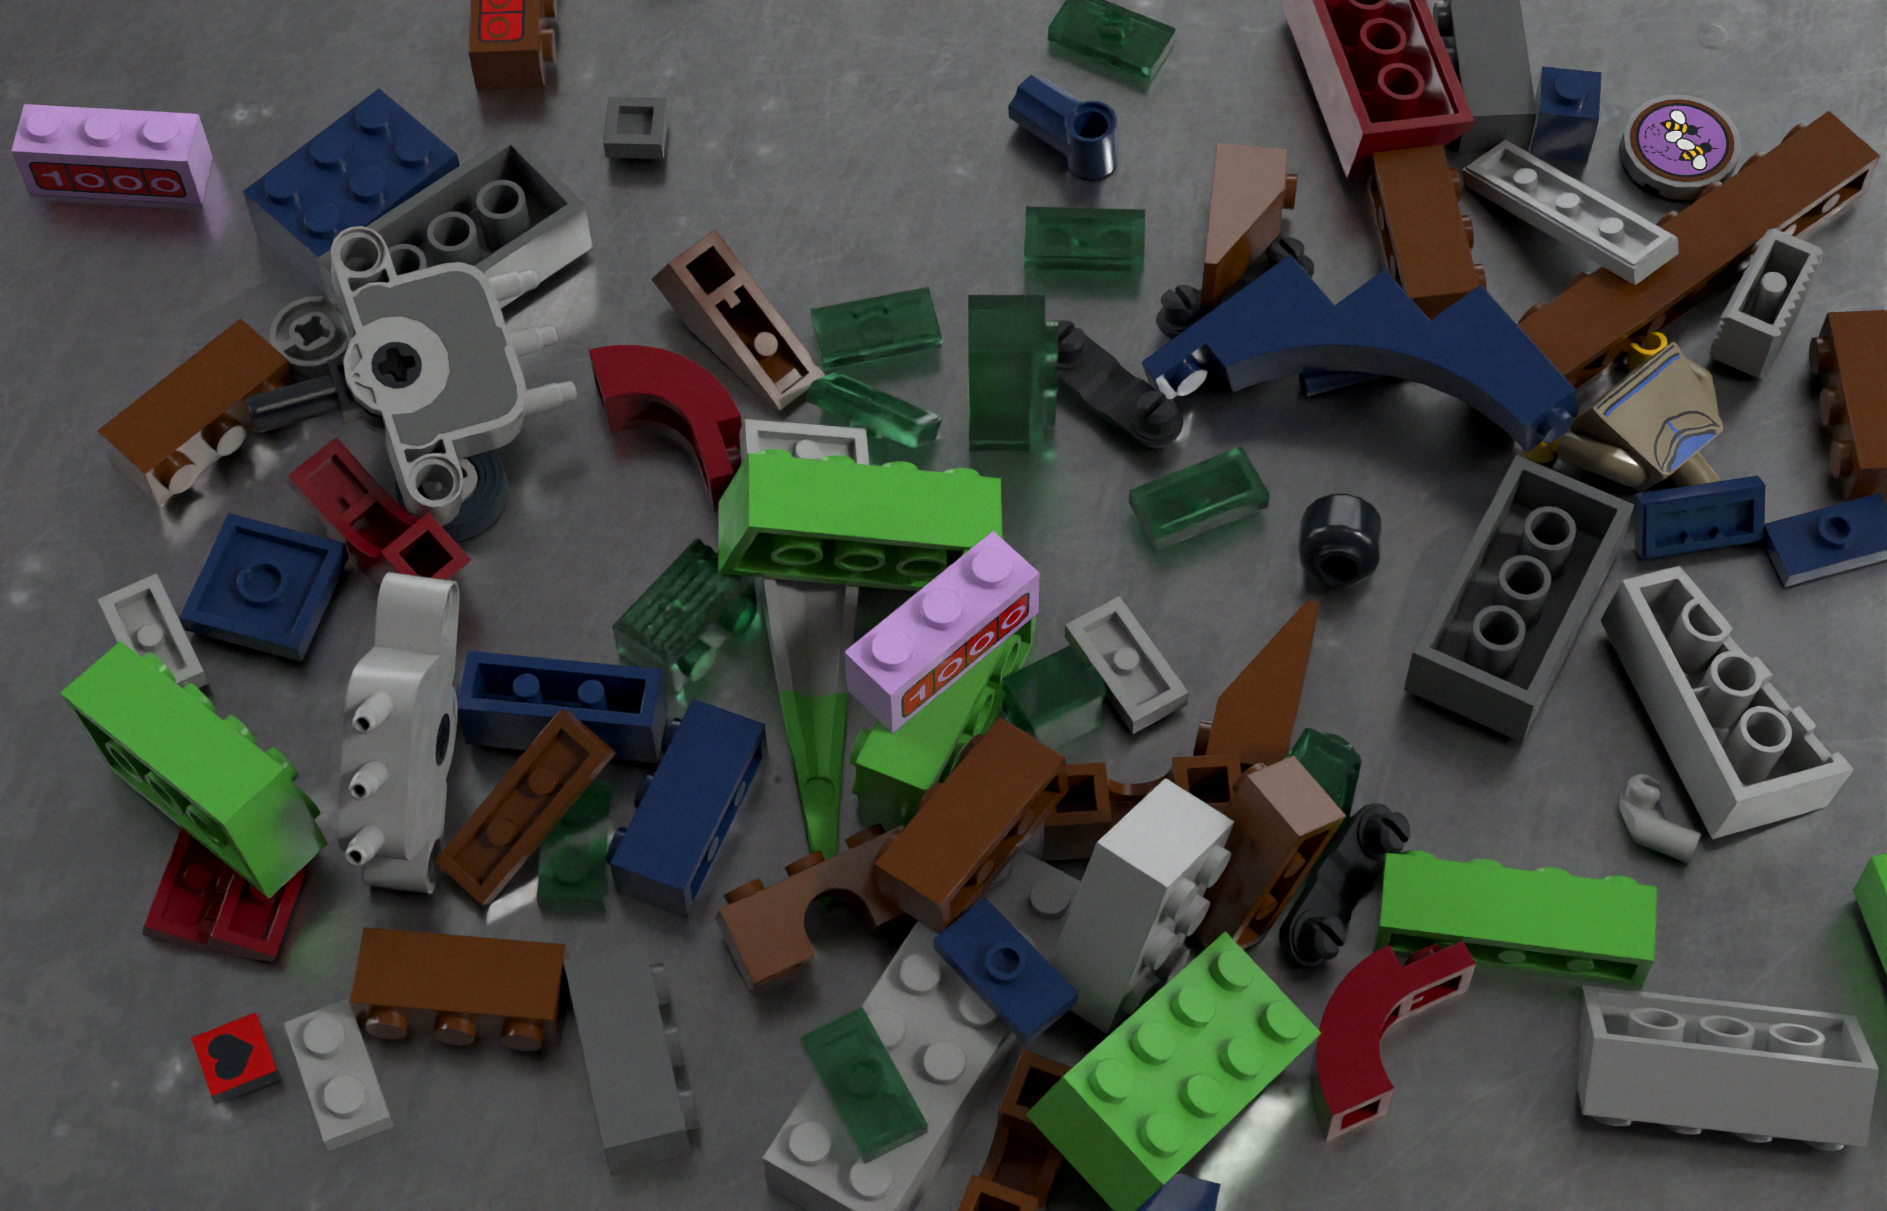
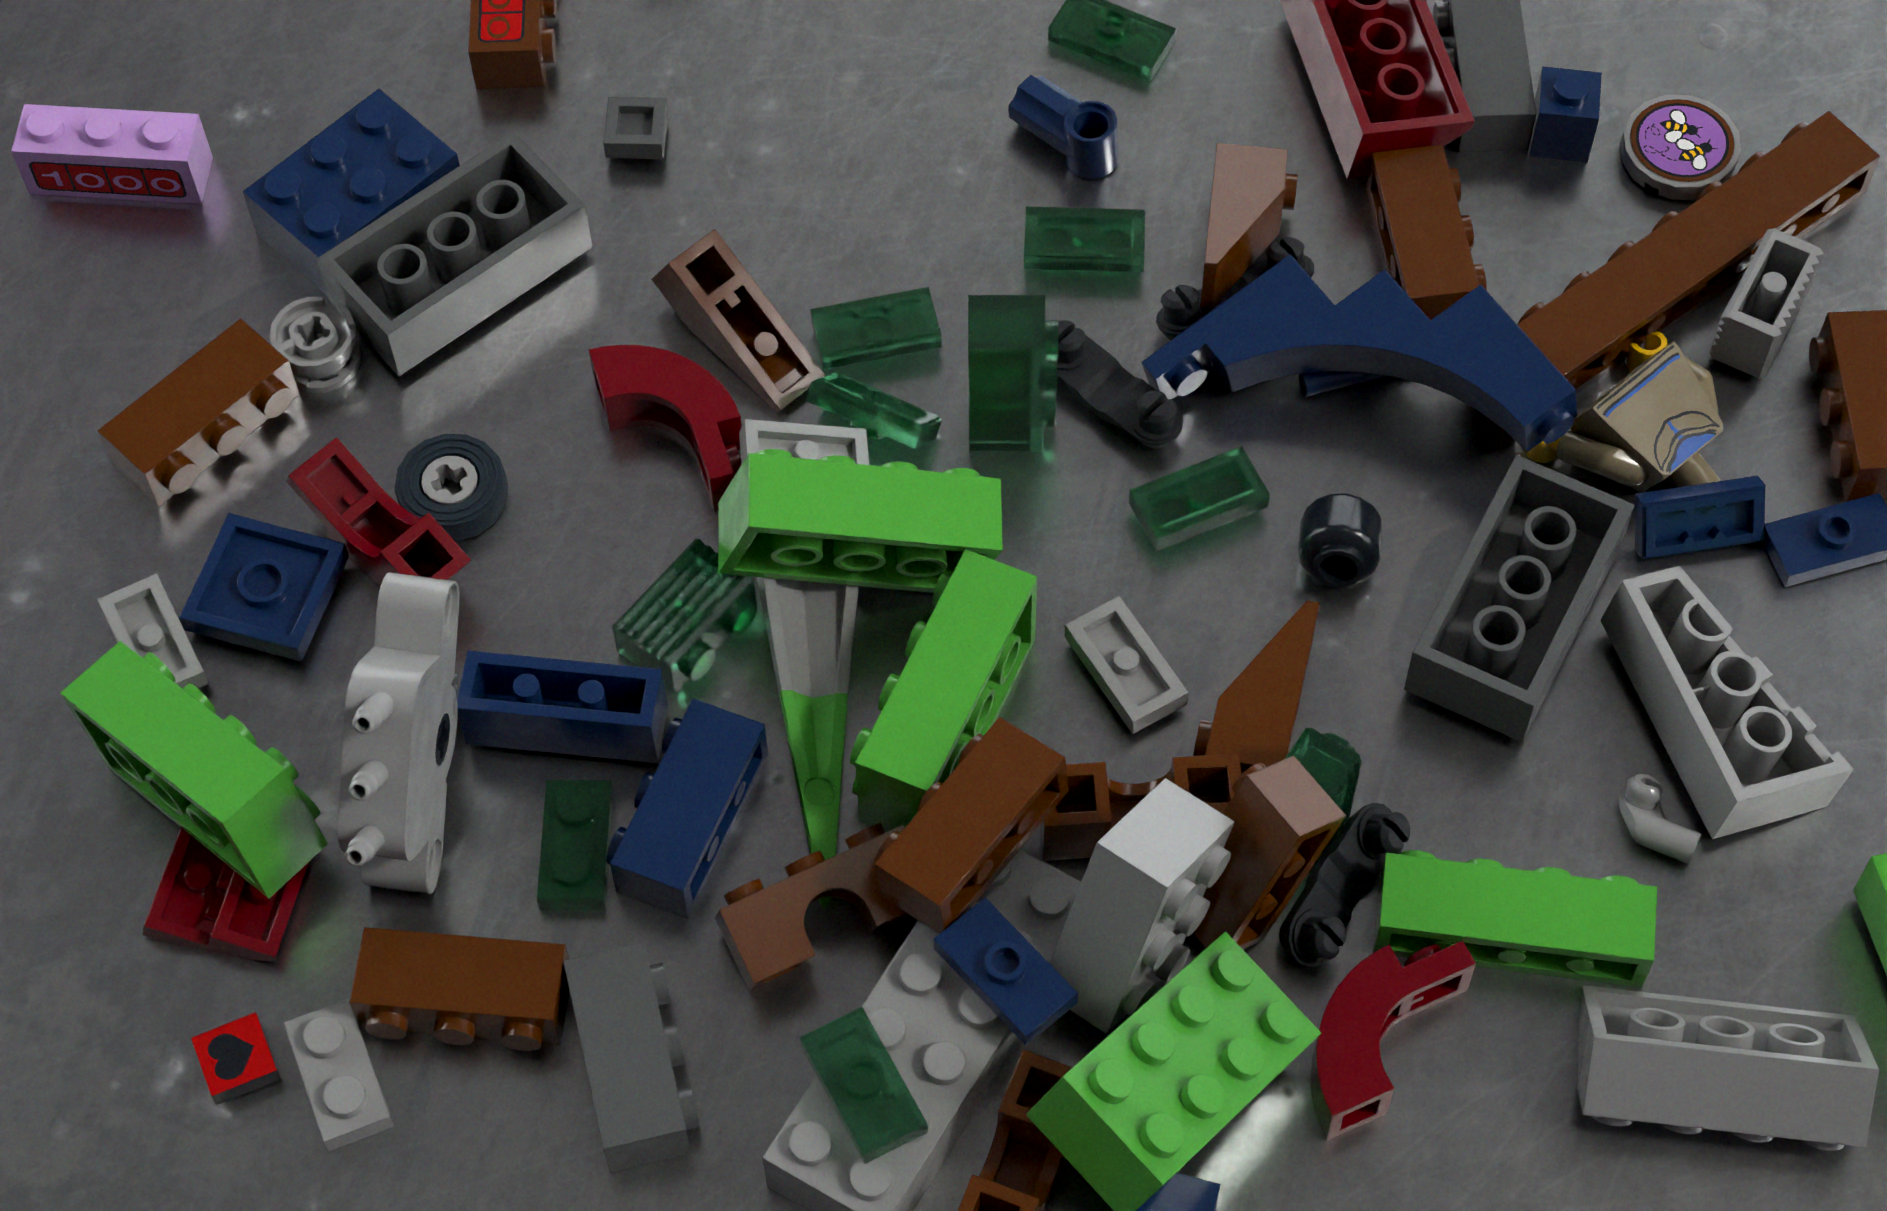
piece [247,226,577,526] -> none
reddish brown plate [434,709,616,905] -> none
lavender brick [844,531,1040,734] -> none
clear green brick [1002,645,1107,749] -> none
light grey tile [1462,140,1679,285] -> none

